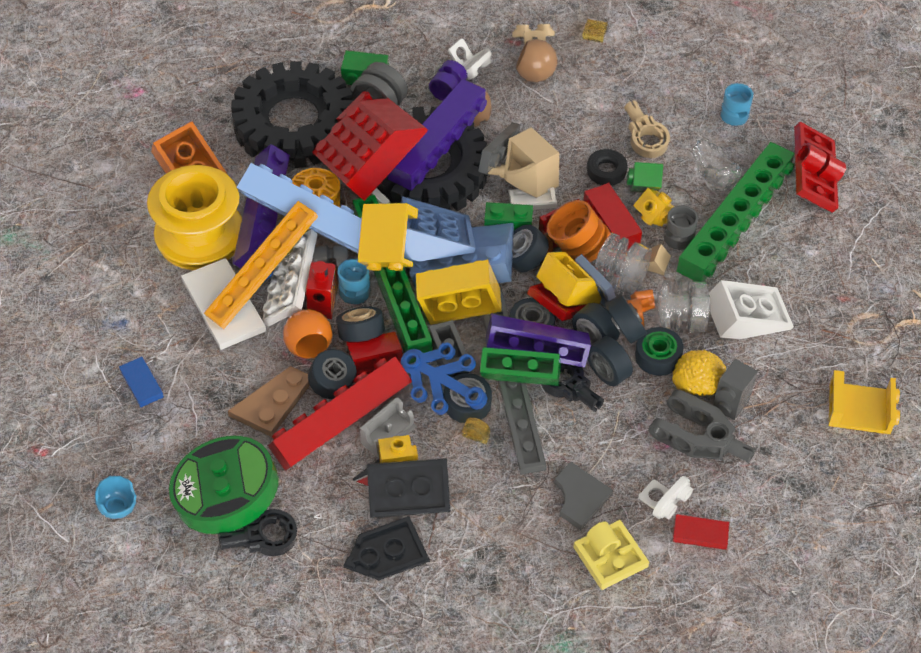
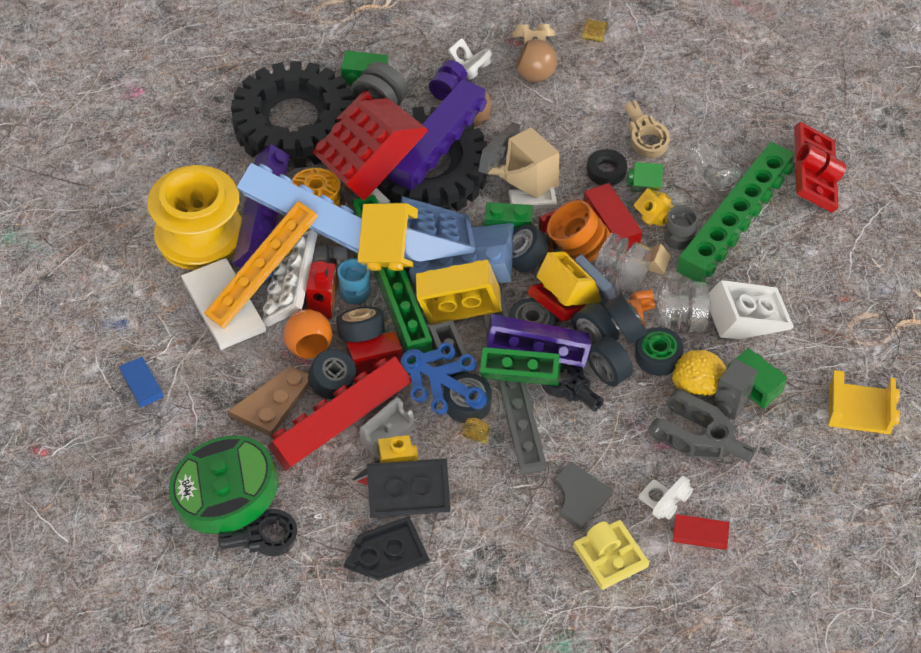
dark azure hair [95,476,137,519] -> none
orange slope [151,121,227,174] -> none
dark azure wheel [720,83,753,126] -> none
none -> green brick [728,348,787,409]

